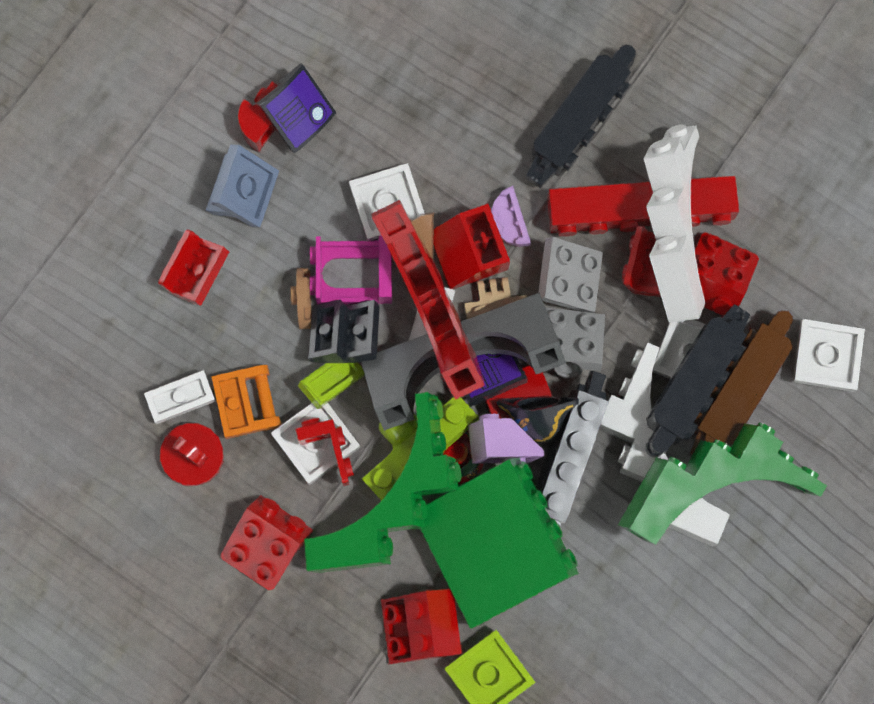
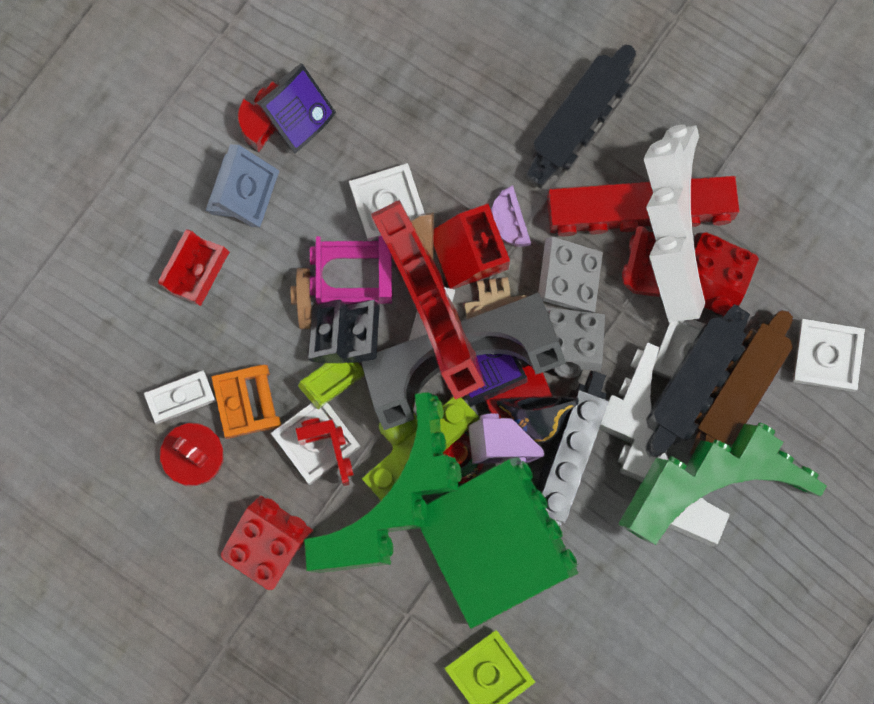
red slope [381,589,462,665] -> none

